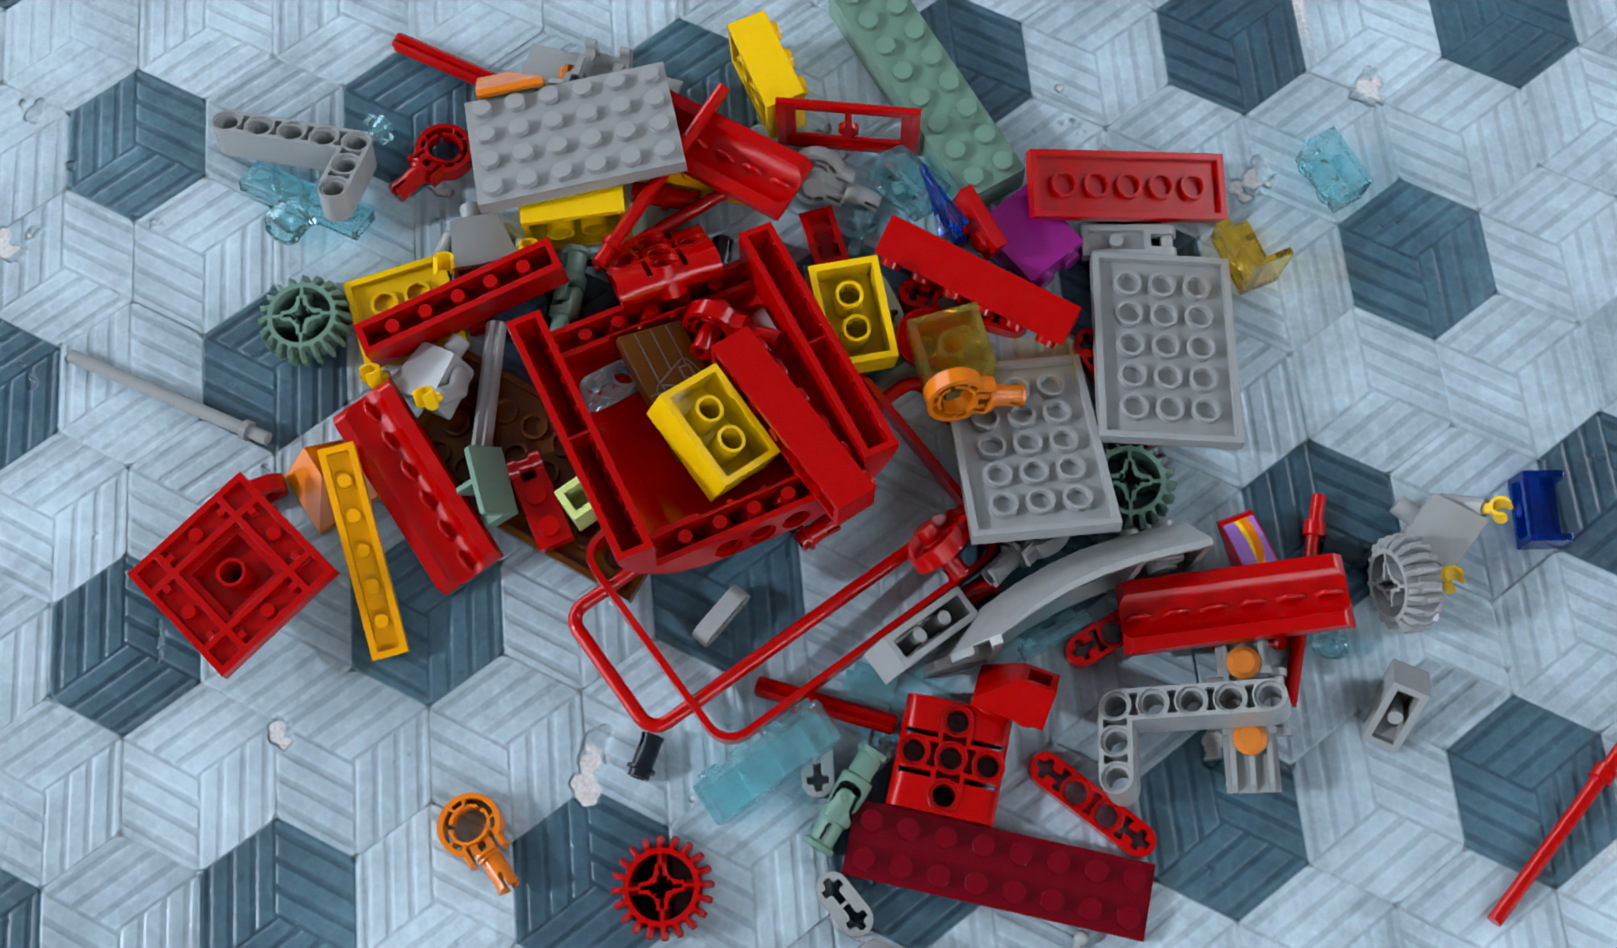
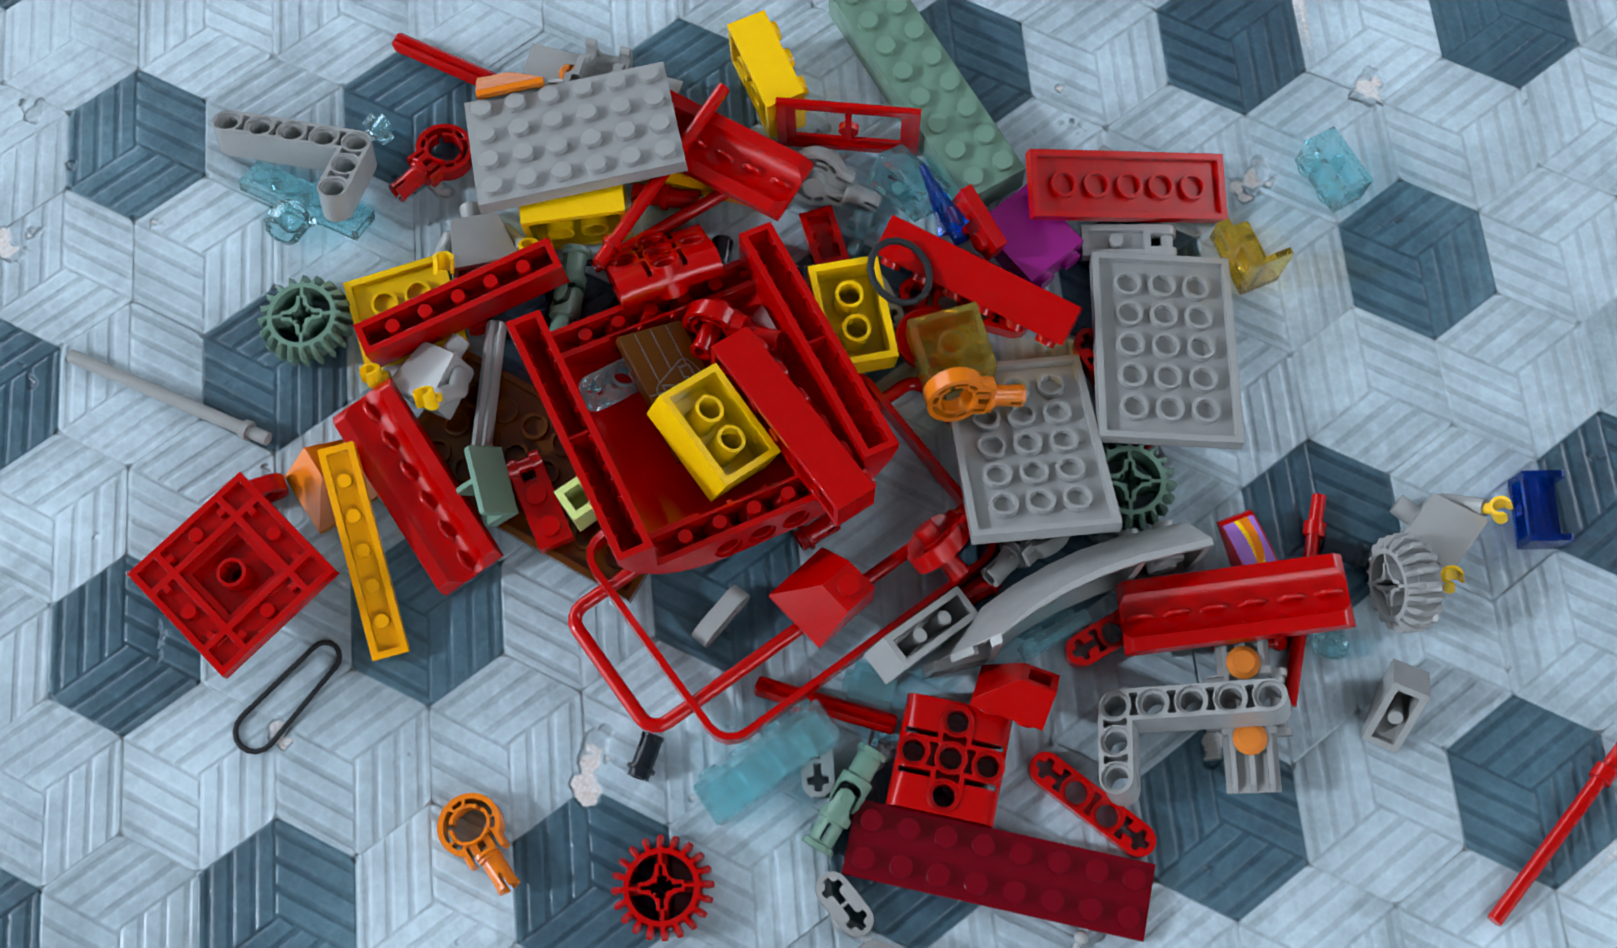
none -> black piece [232,640,342,754]
none -> red slope [769,547,875,649]
none -> black piece [867,237,933,307]

